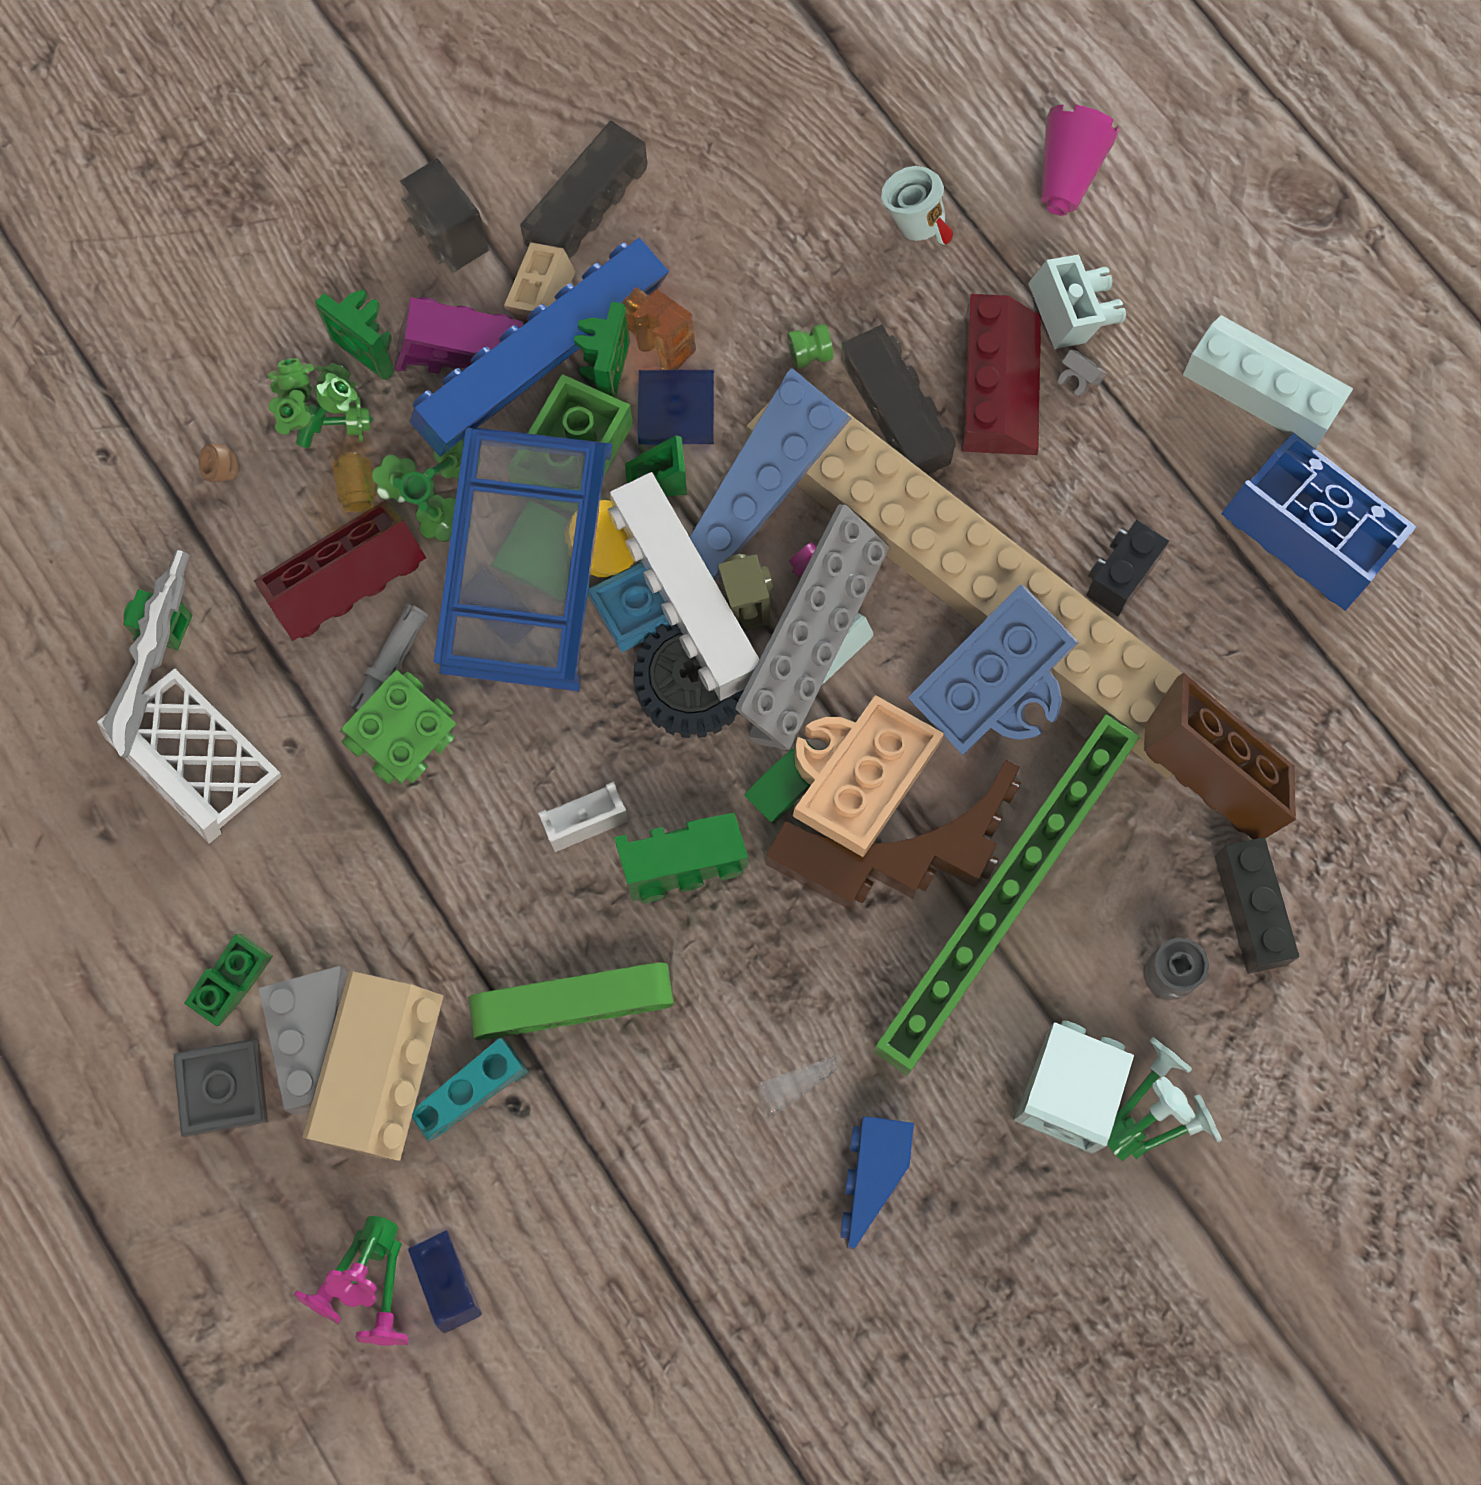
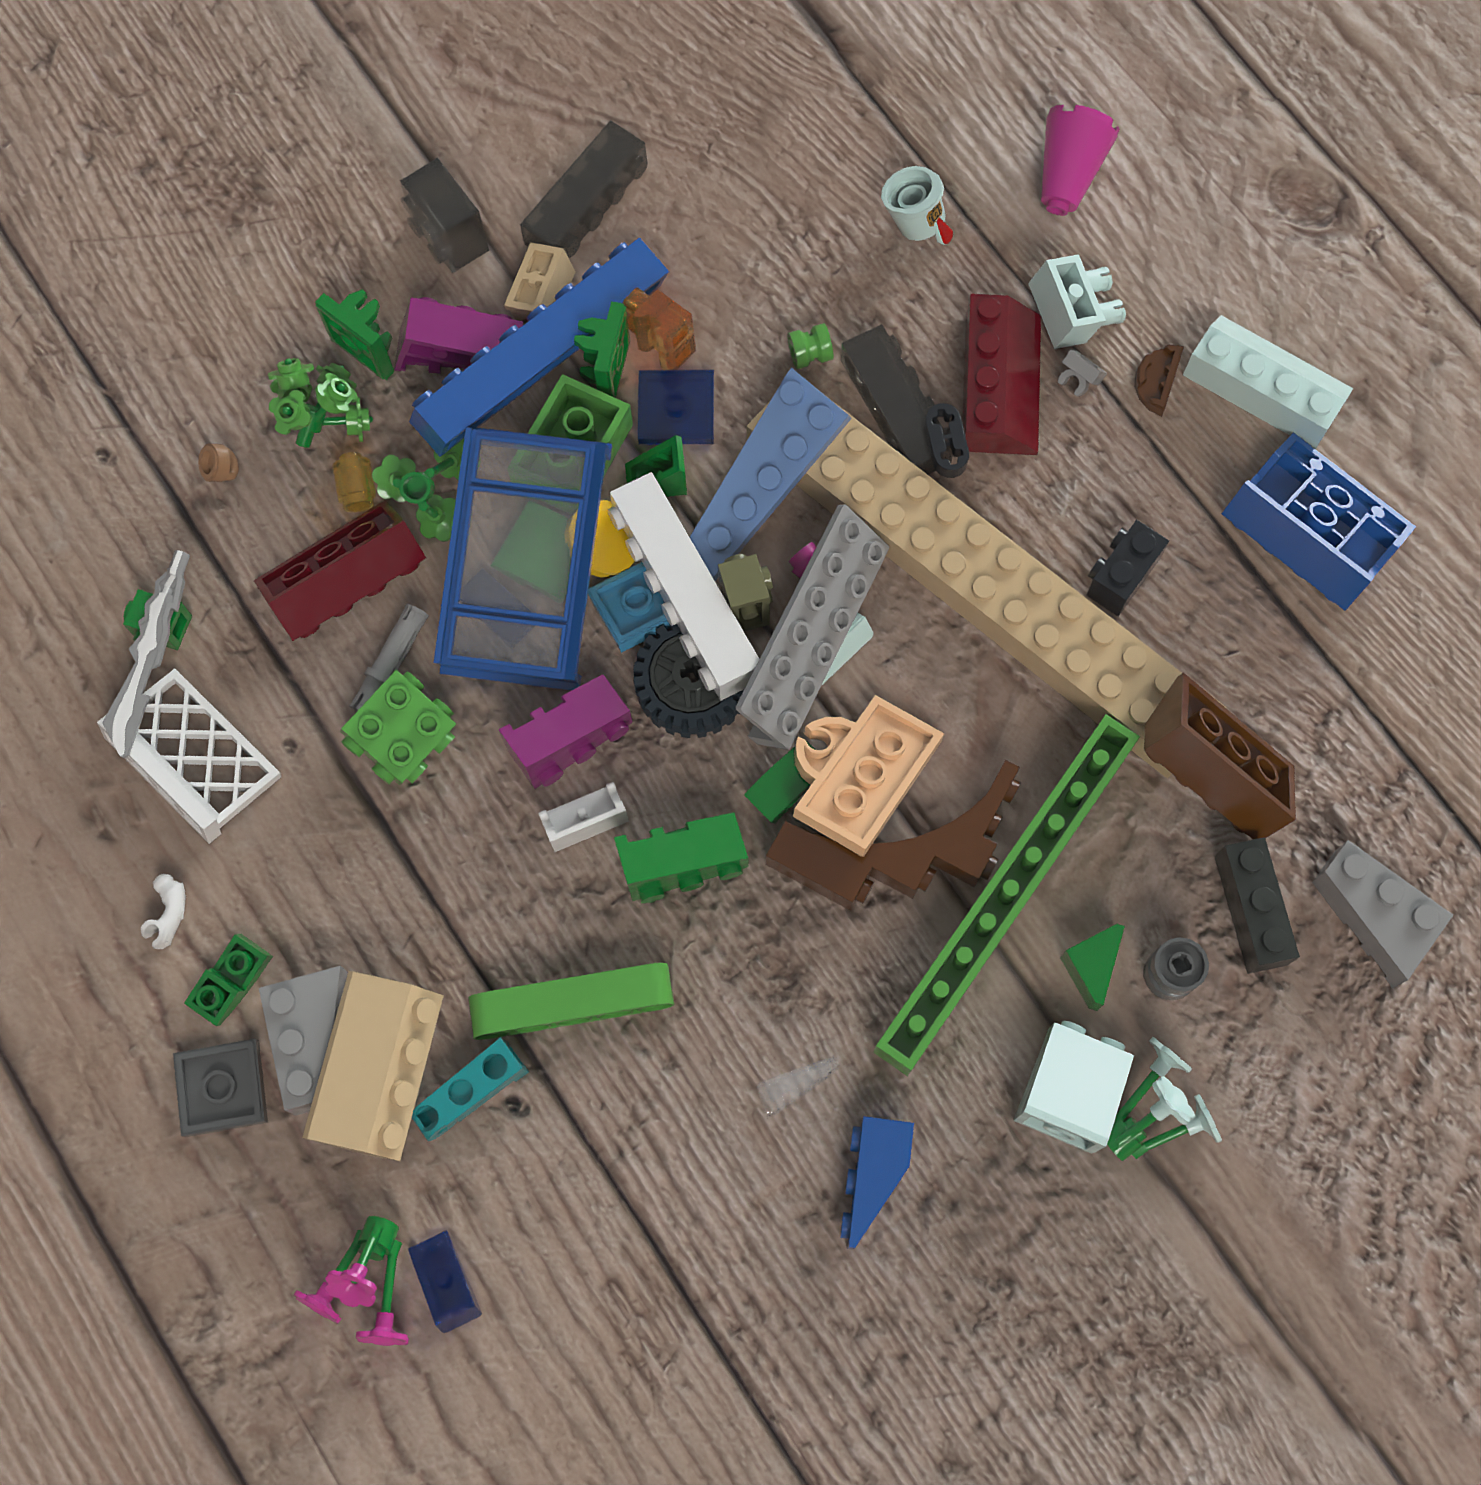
medium blue plate [908,585,1079,755] -> none
none -> white piece [141,874,186,949]
none -> magenta wedge [498,674,633,789]
none -> black beam [925,403,969,478]
none -> green slope [1060,924,1125,1011]
none -> reddish brown tile [1134,344,1184,417]
none -> light grey wedge [1312,840,1453,988]

